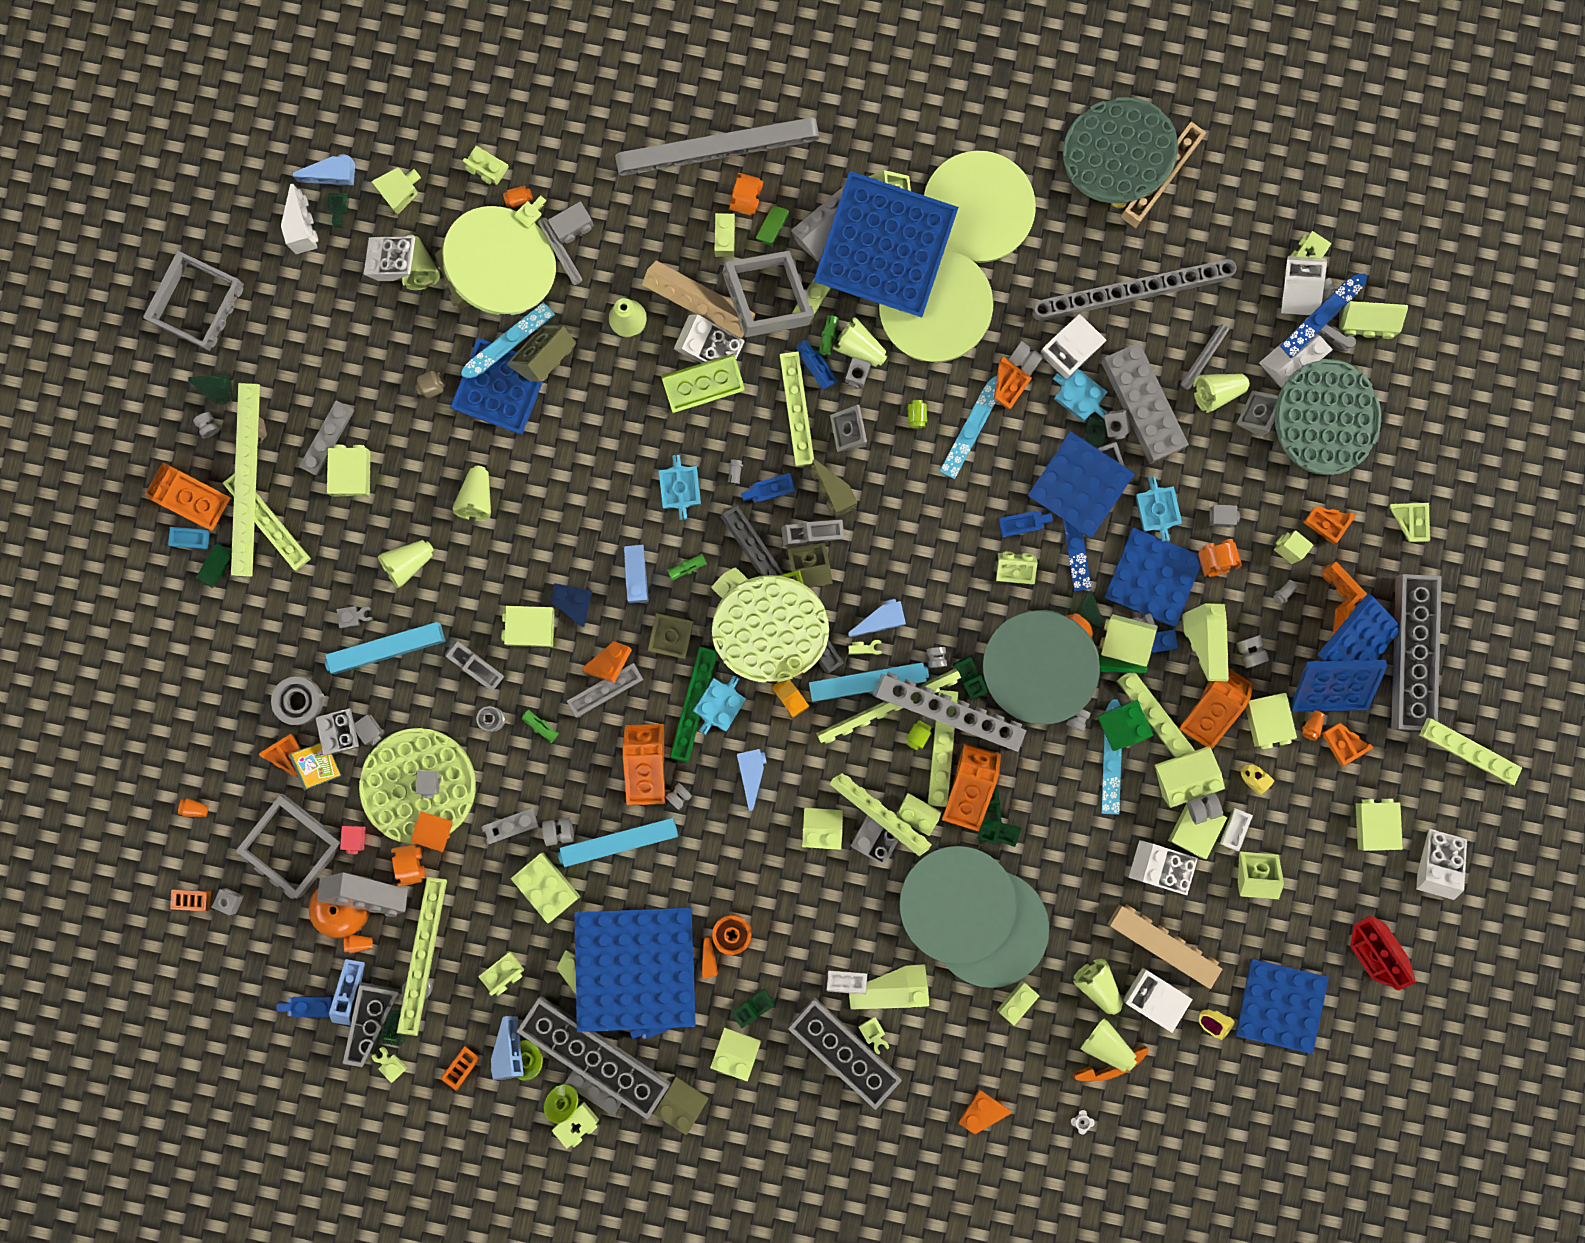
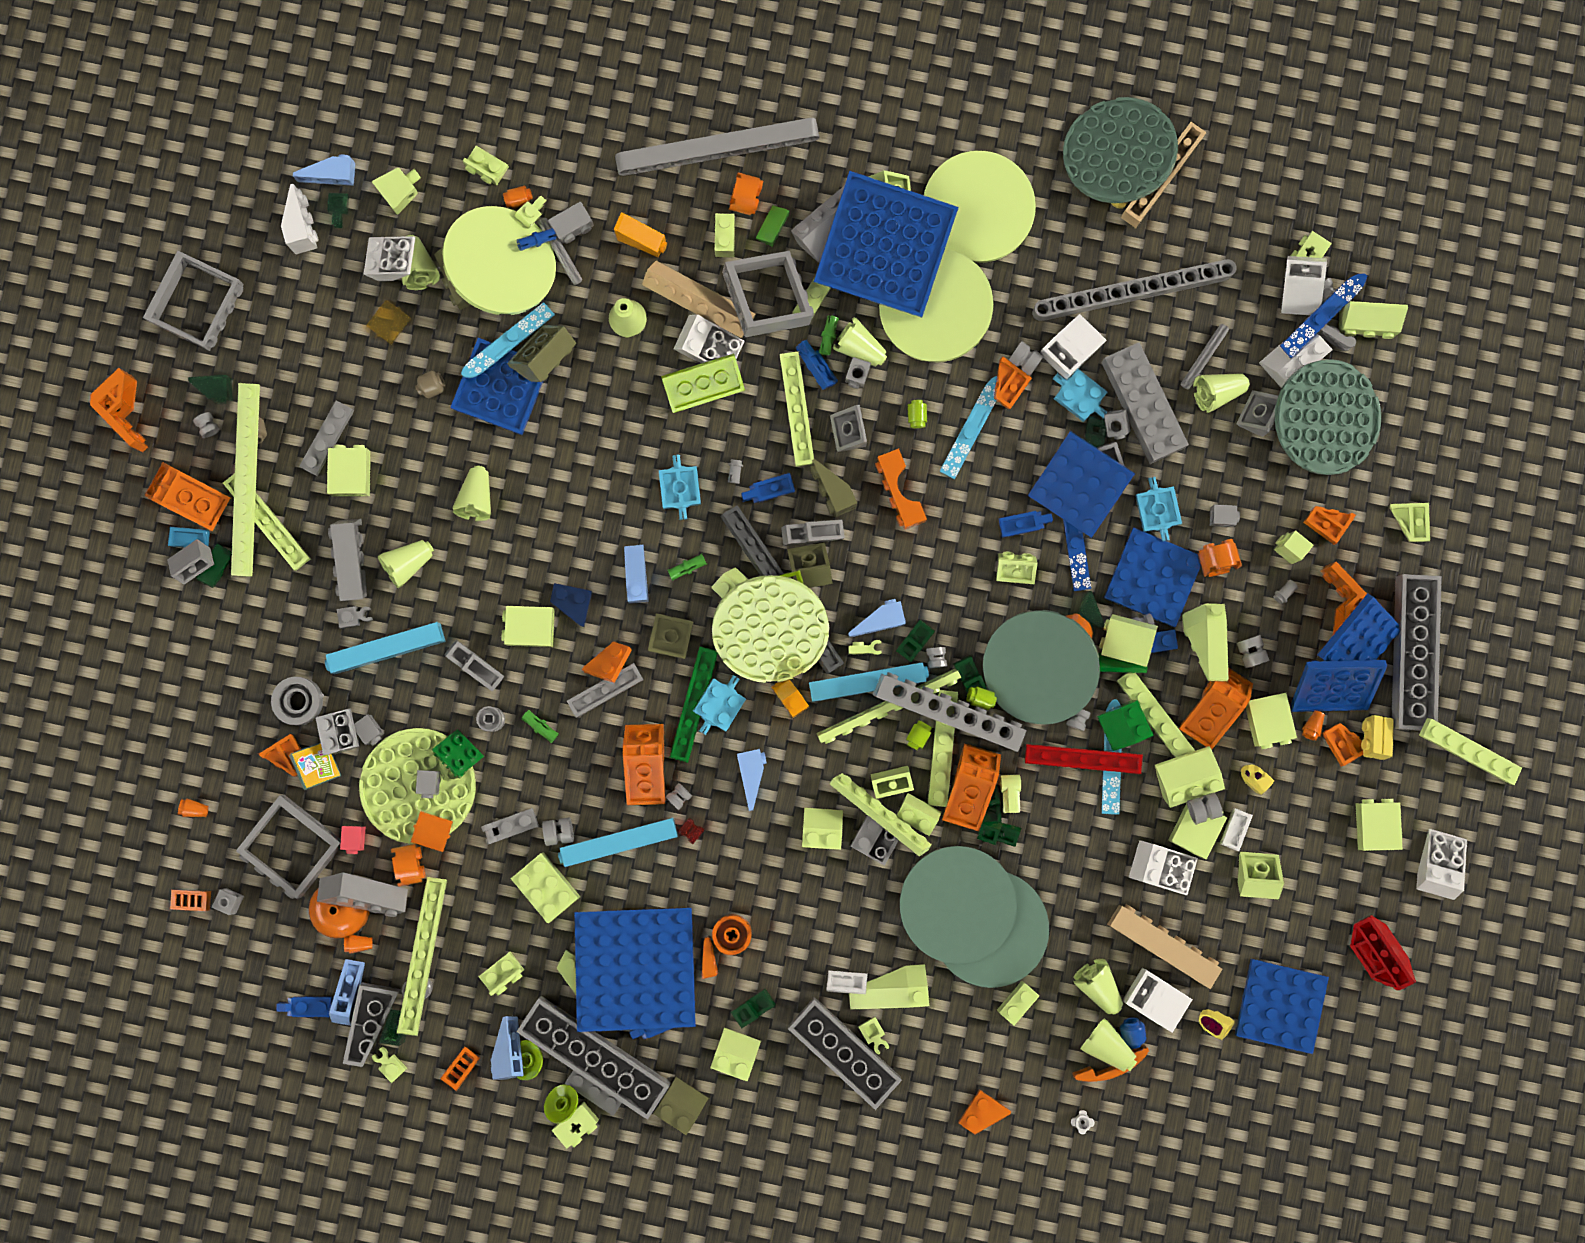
none -> orange bracket [90,368,148,452]
none -> light grey brick [167,539,214,584]
none -> light grey wedge [328,519,367,601]
none -> clear yellow piece [366,300,411,345]
none -> green hinge [432,729,484,779]
none -> blue pin [517,228,556,251]
none -> light orange slope [614,212,667,257]
none -> clear red wheel [678,818,705,844]
none -> yellowish green brick [871,766,914,799]
none -> orange arch [875,449,927,530]
none -> dark green slope [896,619,935,662]
none -> lime brick [966,687,997,710]
none -> yellowish green piece [1000,775,1021,813]
none -> red tile [1025,744,1143,774]
none -> blue head [1120,1018,1146,1049]
none -> light yellow brick [1361,715,1394,760]

